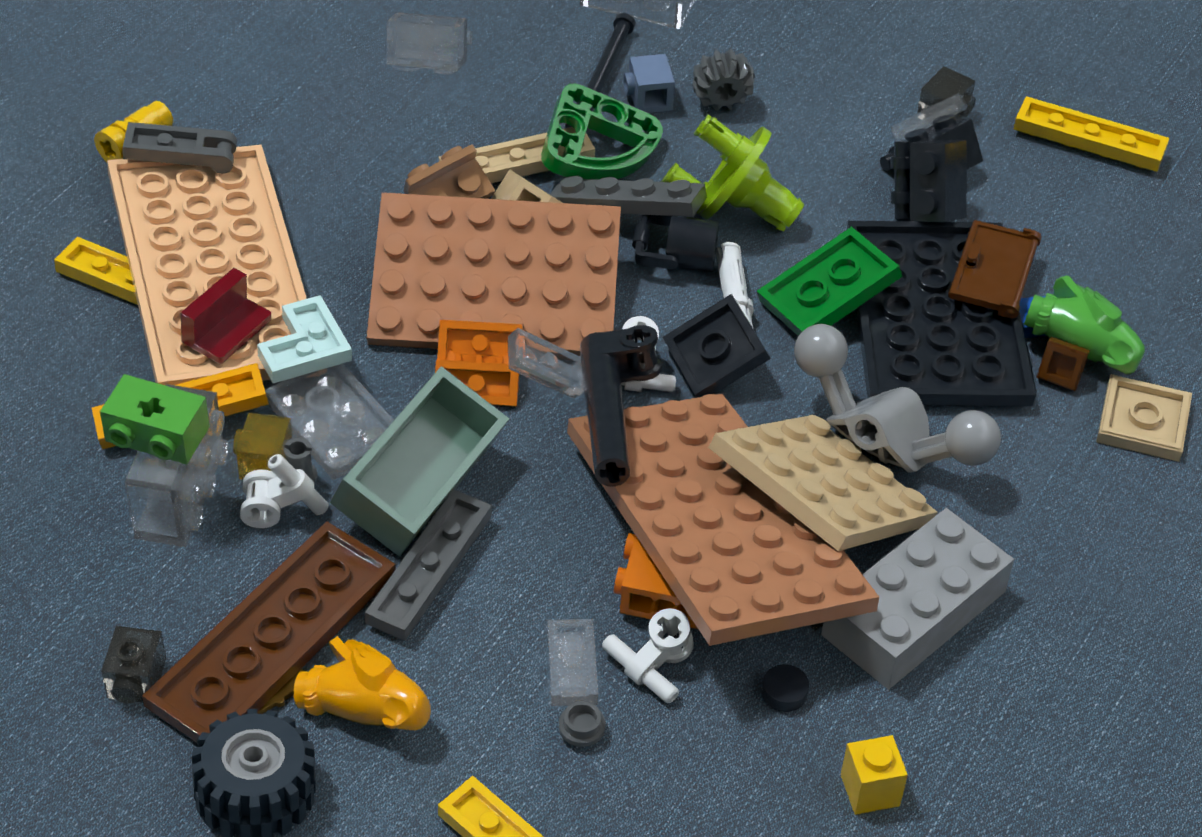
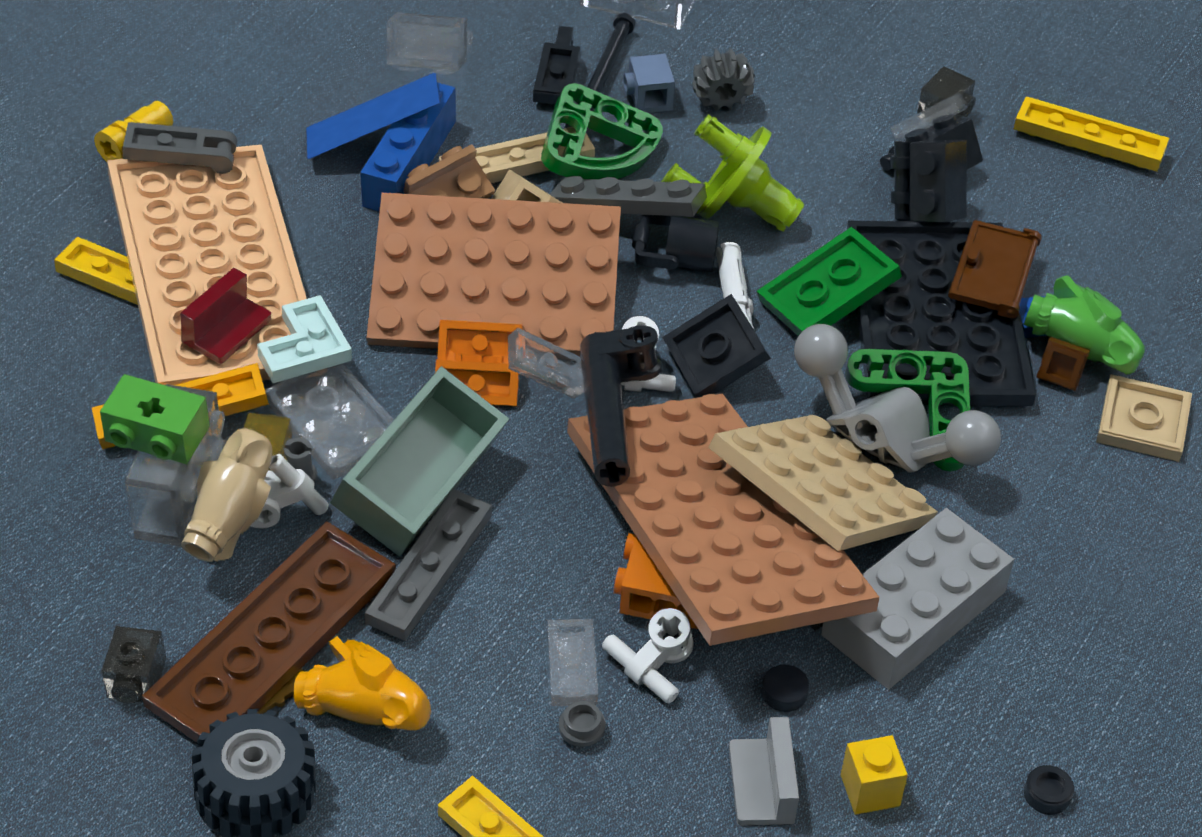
none -> tan animal [181,428,273,562]
none -> blue sticker [306,73,440,159]
none -> blue brick [360,82,456,212]
none -> black hinge [533,26,580,105]
none -> light grey panel [729,717,799,826]
none -> green beam [845,349,970,472]
none -> black tile [1024,765,1074,815]

